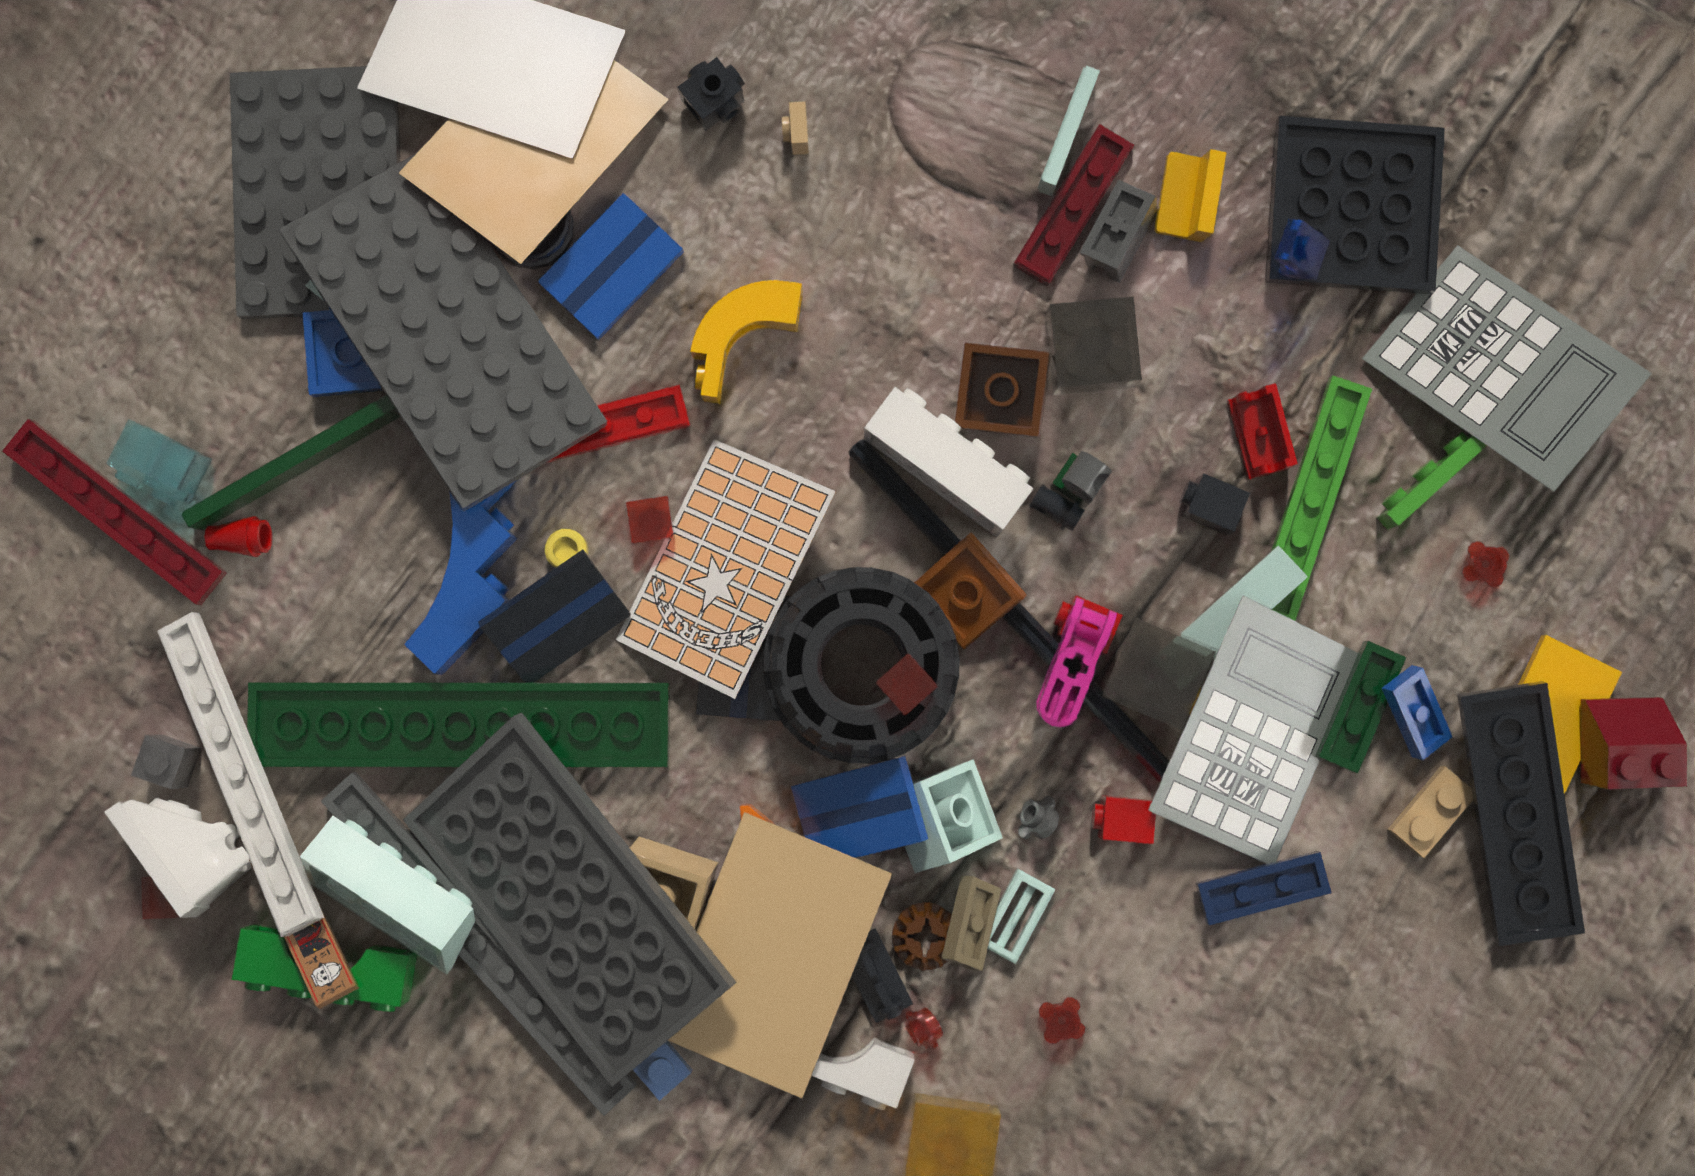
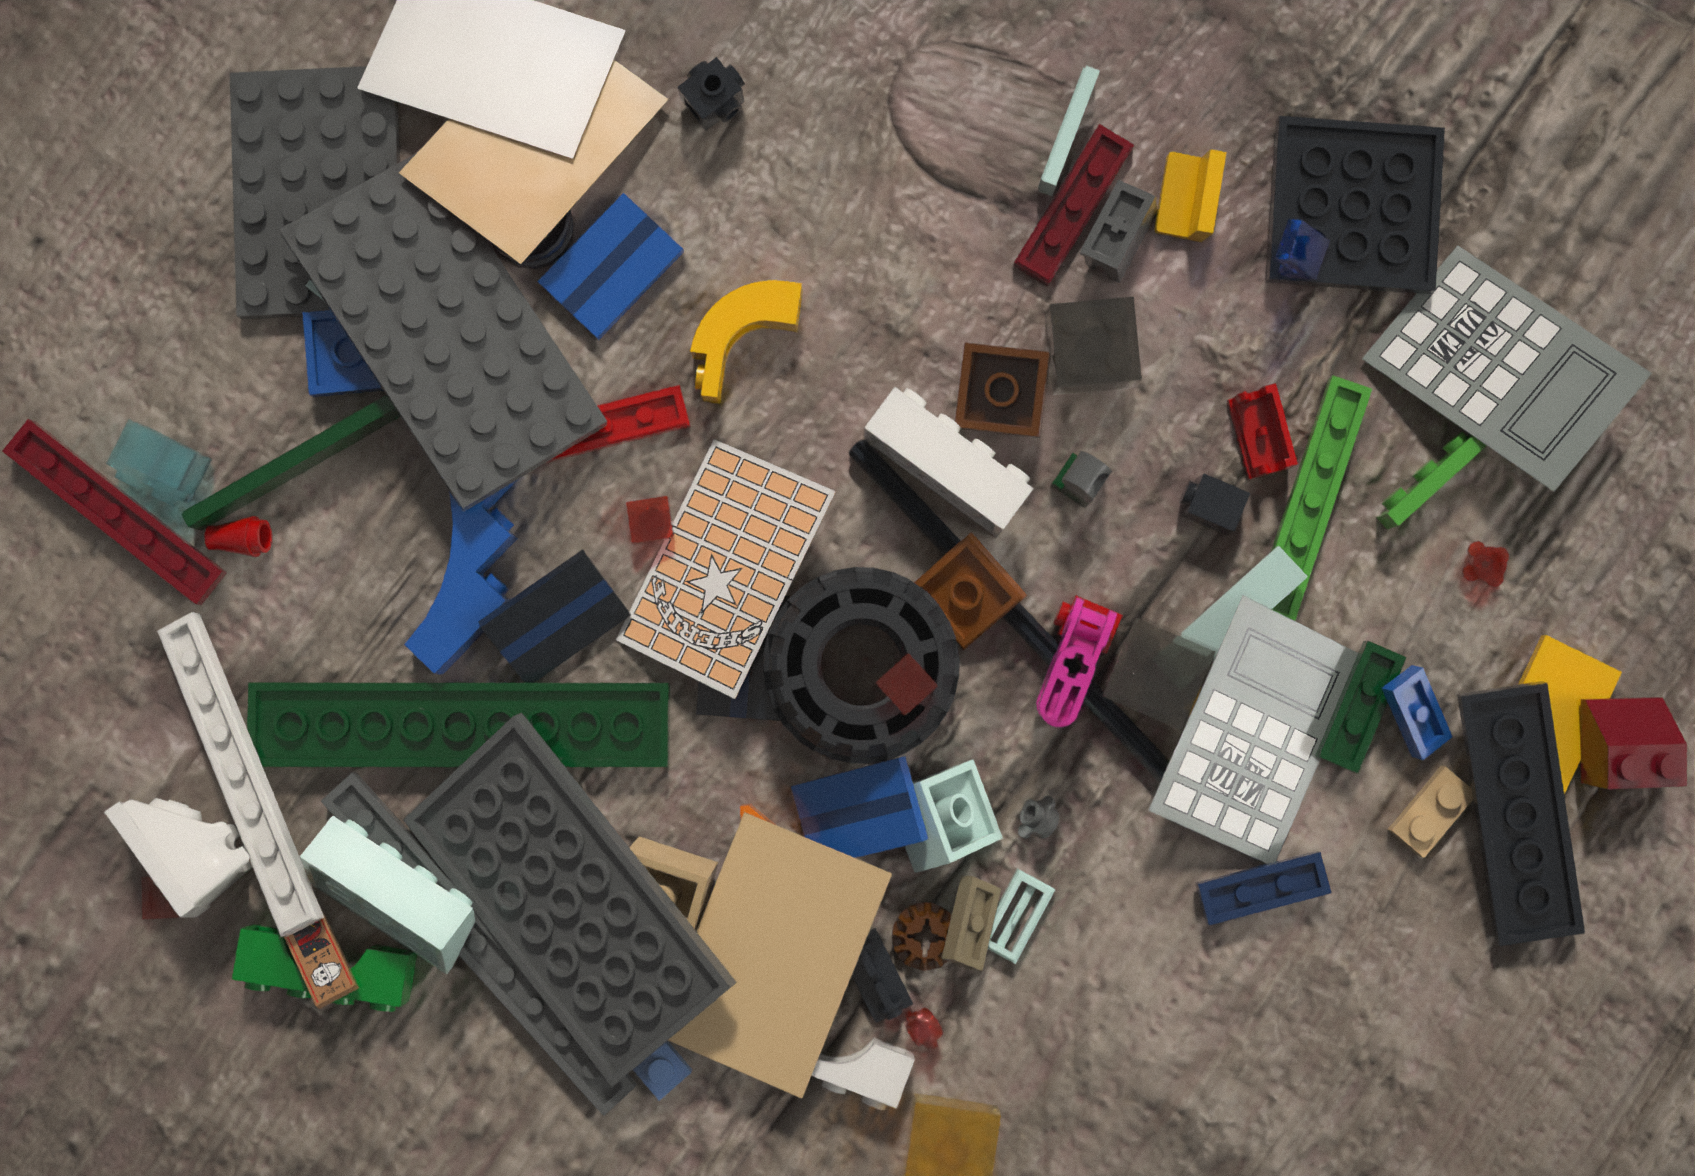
flat silver brick [131,735,202,789] -> none
light yellow tile [545,529,588,568] -> none
tan plate [782,101,809,155] -> none
black pin [1029,484,1085,531] -> none
clear red plate [1039,997,1085,1044] -> none
red brick [1092,795,1156,844] -> none

